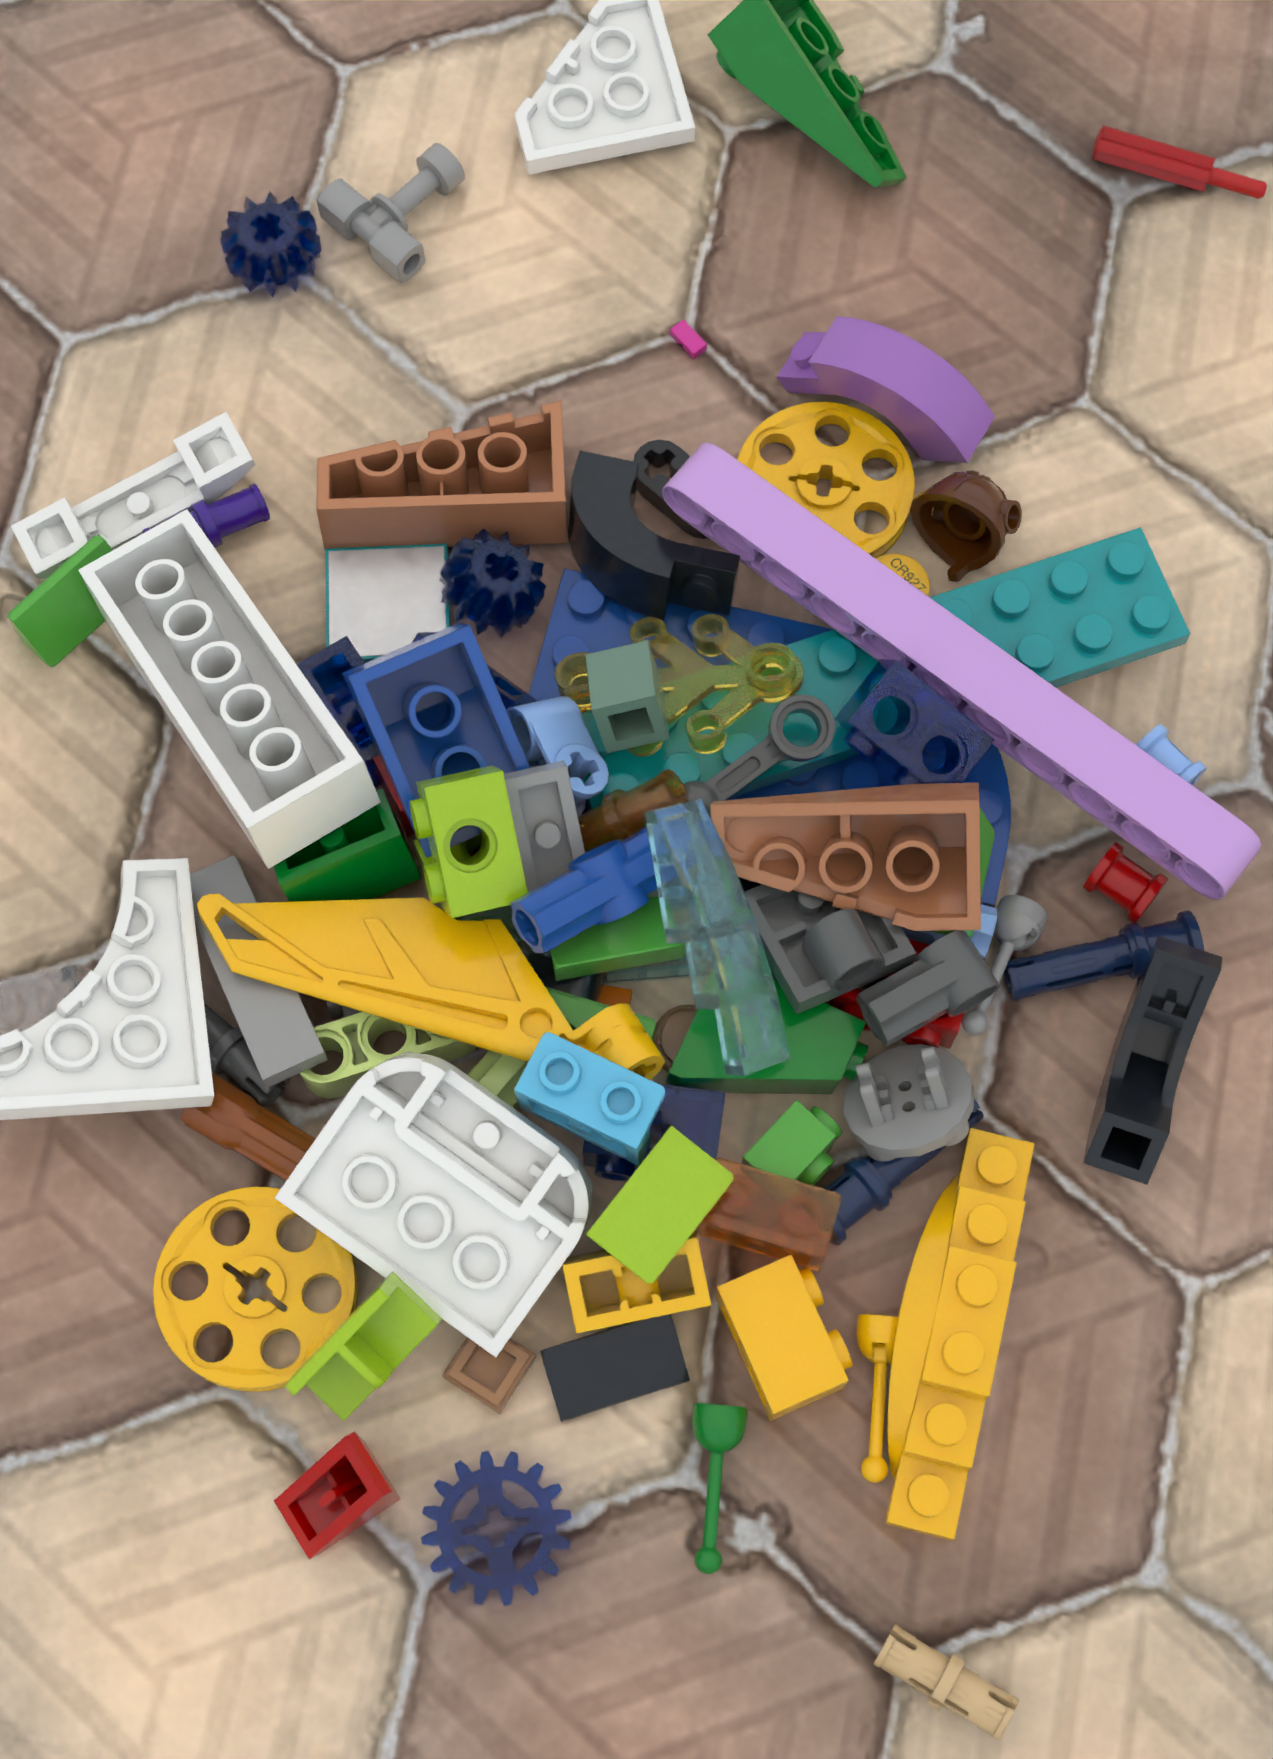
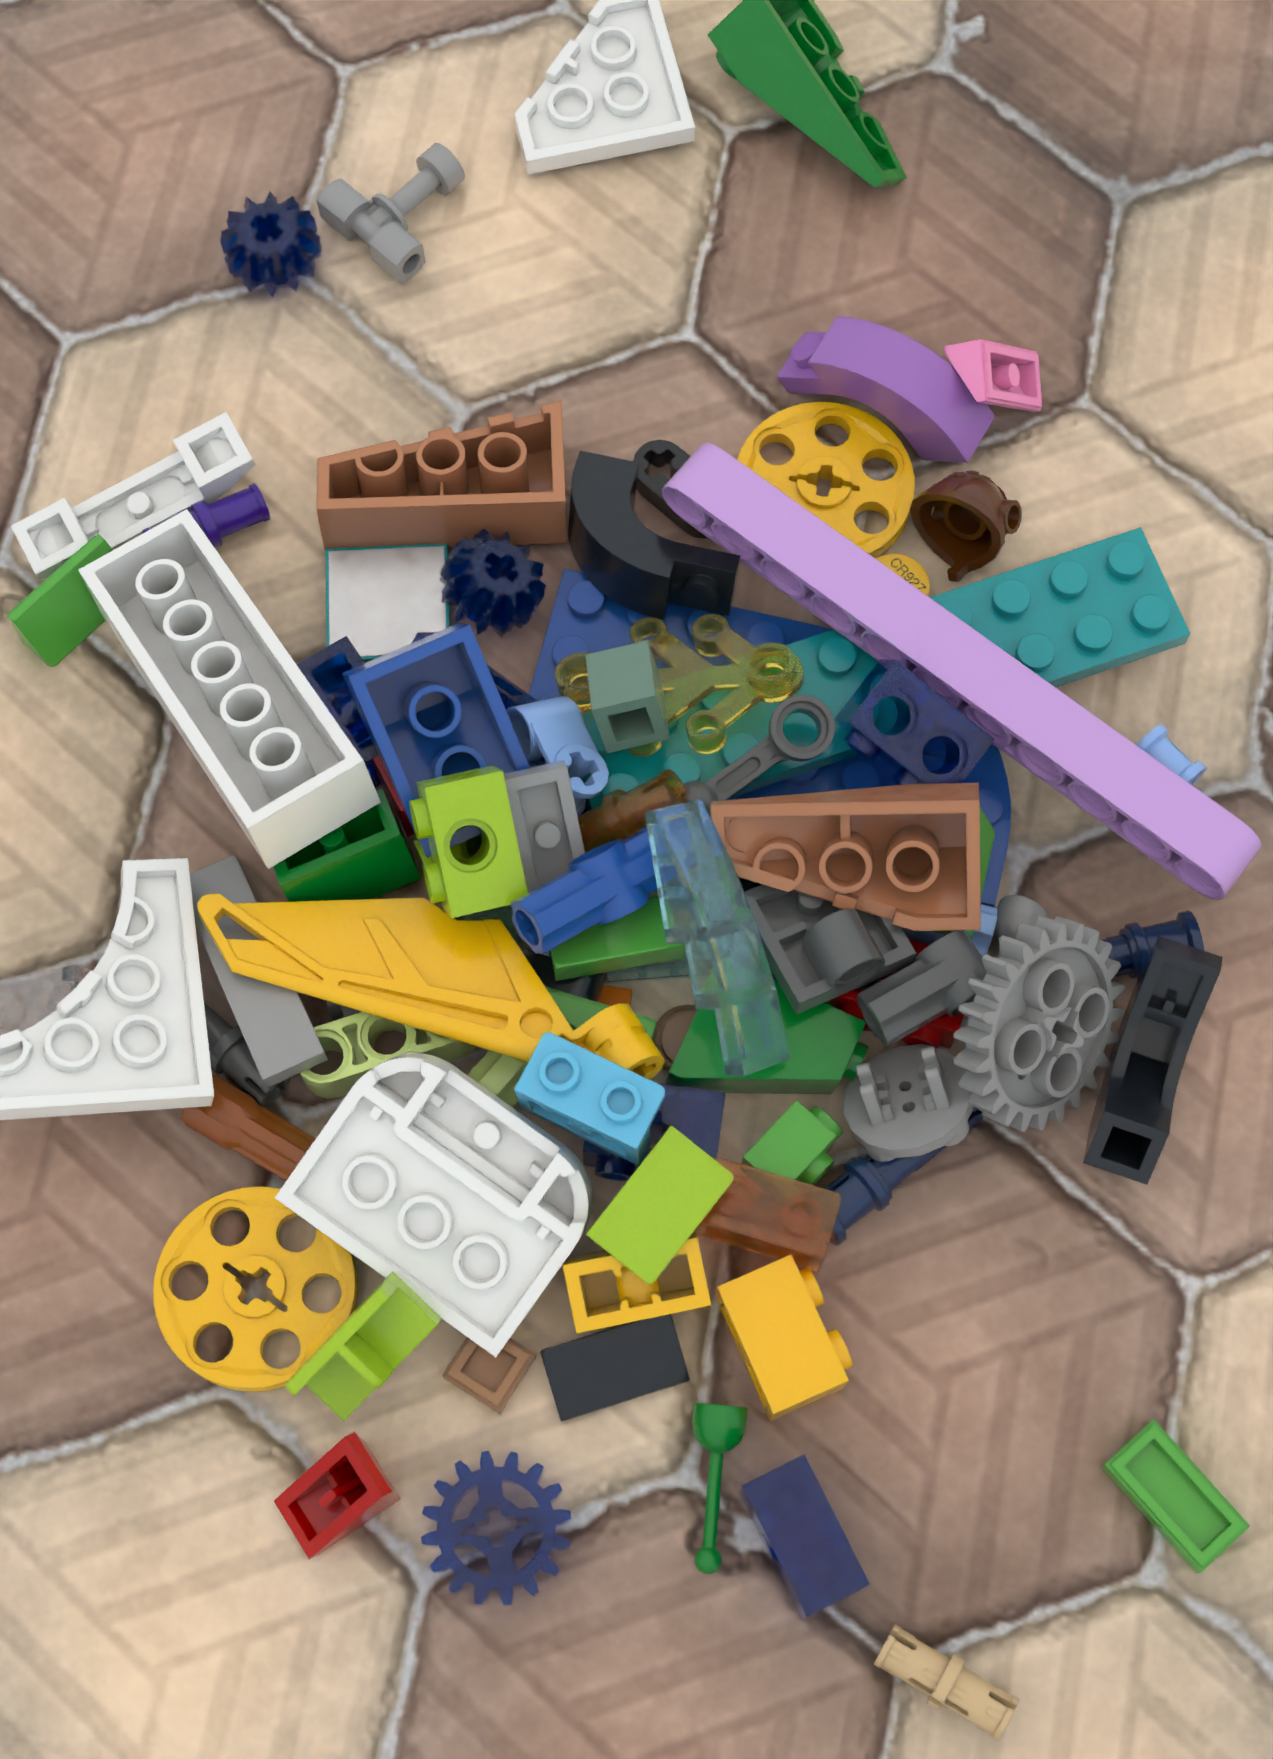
dark pink piece [670,319,707,360] -> none
yellow hinge [856,1314,898,1483] -> none
yellow piece [884,1128,1035,1541] -> none
red bush [1083,841,1168,923] -> none
red axle [1092,125,1267,199] -> none
none -> clear blue brick [739,1454,870,1620]
none -> bright pink slope [944,339,1042,412]
none -> light grey gear [953,916,1125,1132]
none -> bright green tile [1101,1419,1250,1574]

